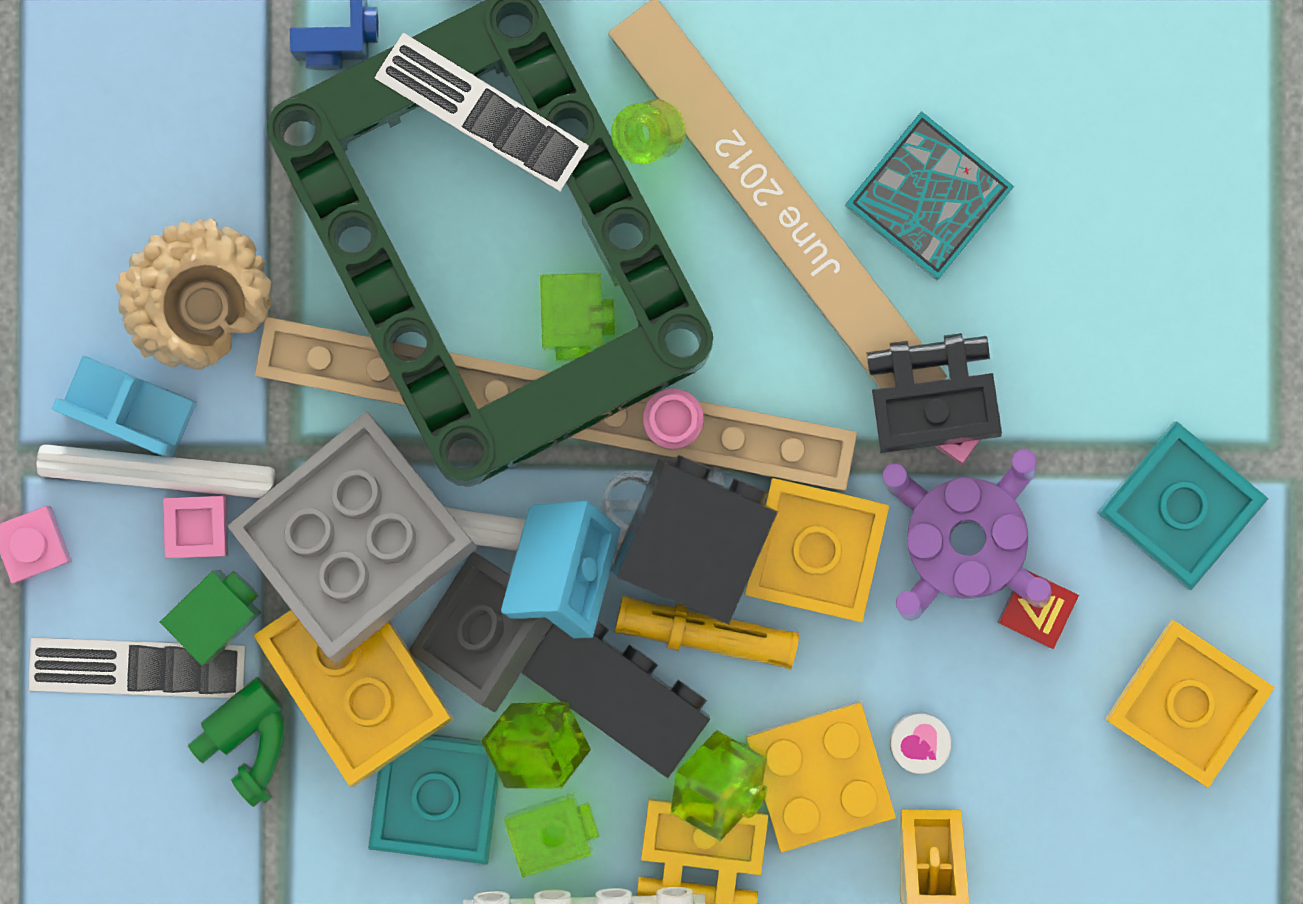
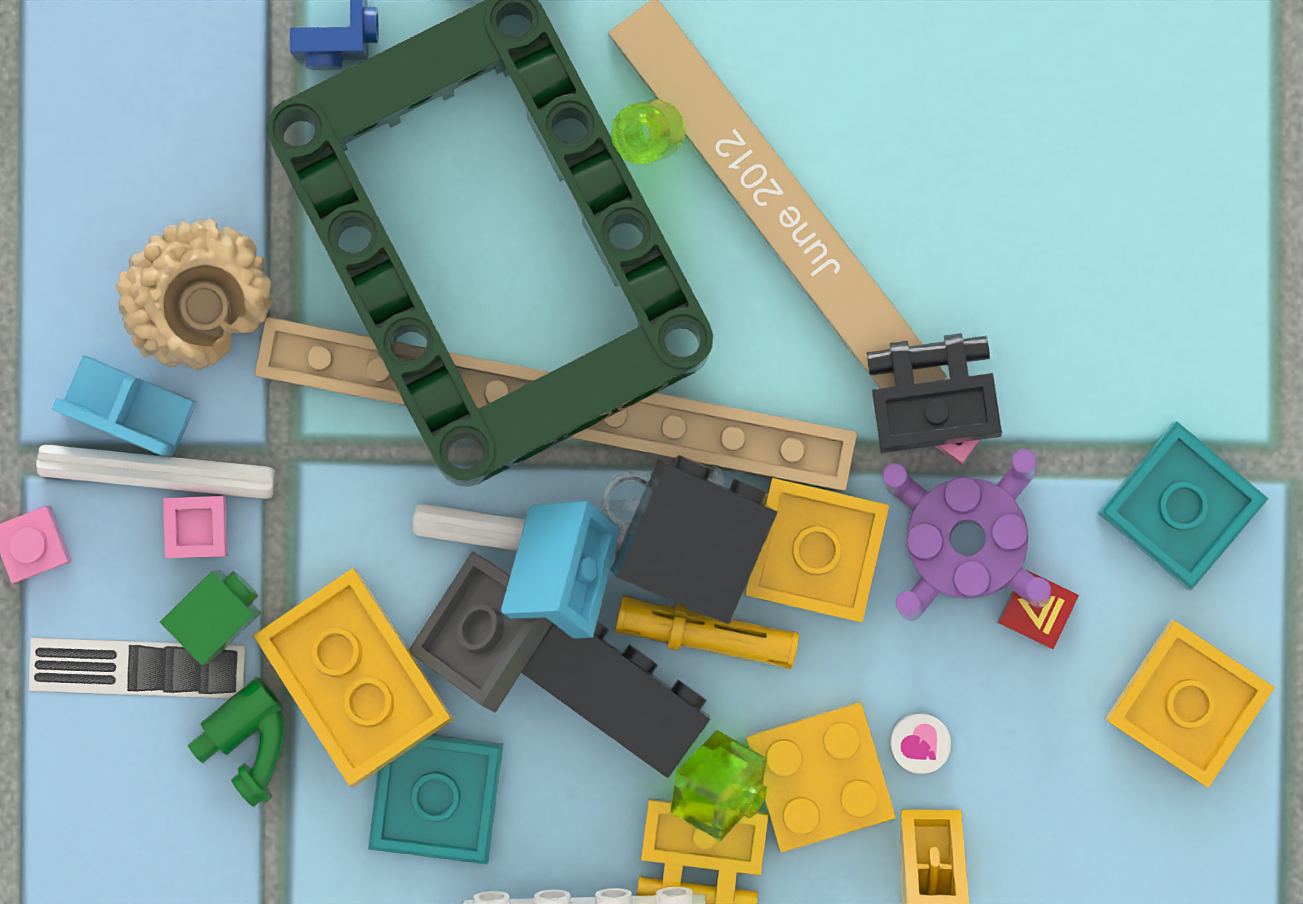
light grey plate [227,411,478,665] -> none
sticker [375,33,589,191] -> none
clear neon green brick [481,702,591,789] -> none
clear neon green brick [503,792,600,878] -> none
clear neon green brick [540,273,615,361] -> none
bright pink plate [643,388,704,449] -> none
tile [845,111,1014,280] -> none

